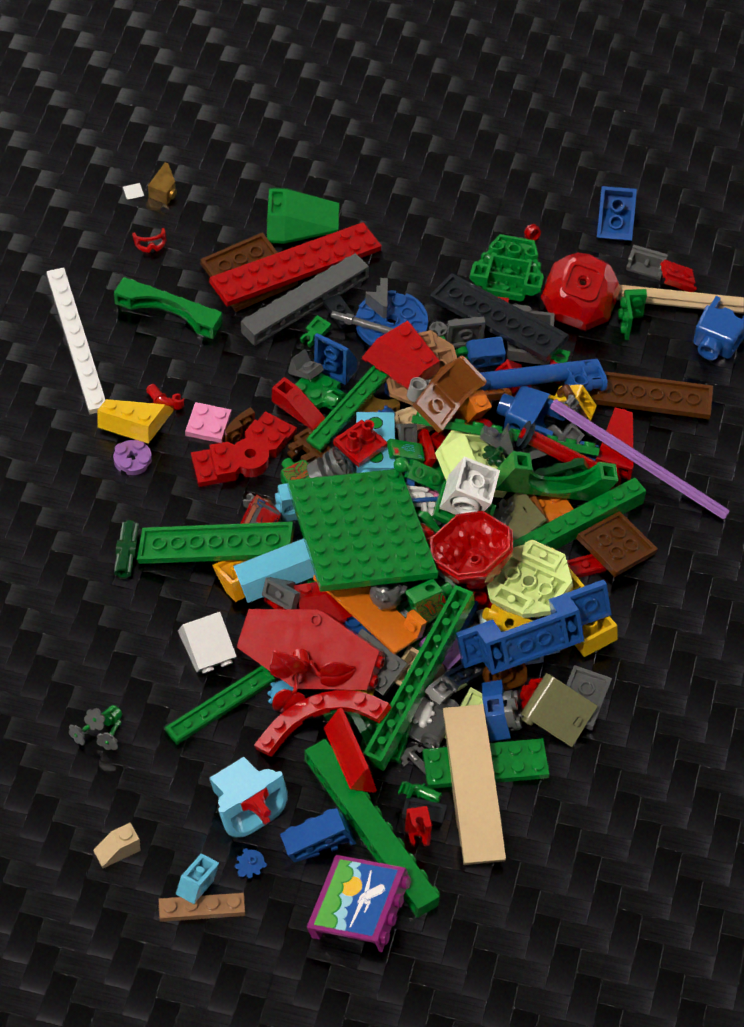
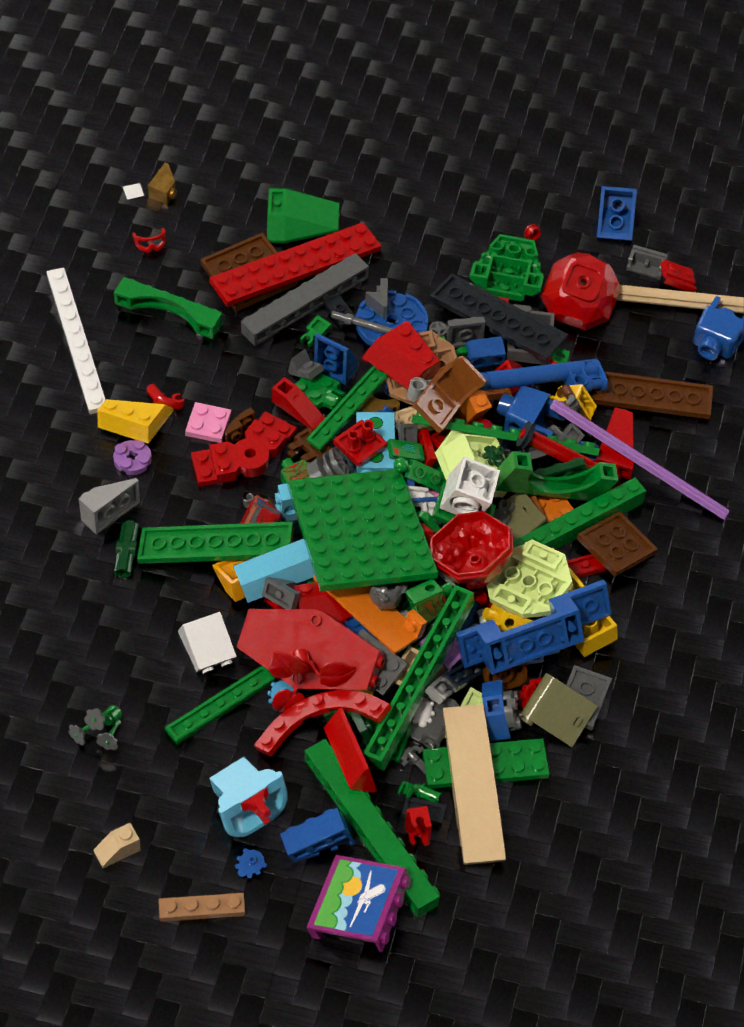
medium azure brick [176,853,219,904] -> none
dark grey slope [480,423,515,455] -> none
green bracket [618,289,647,340] -> none
none -> light grey slope [79,478,140,534]

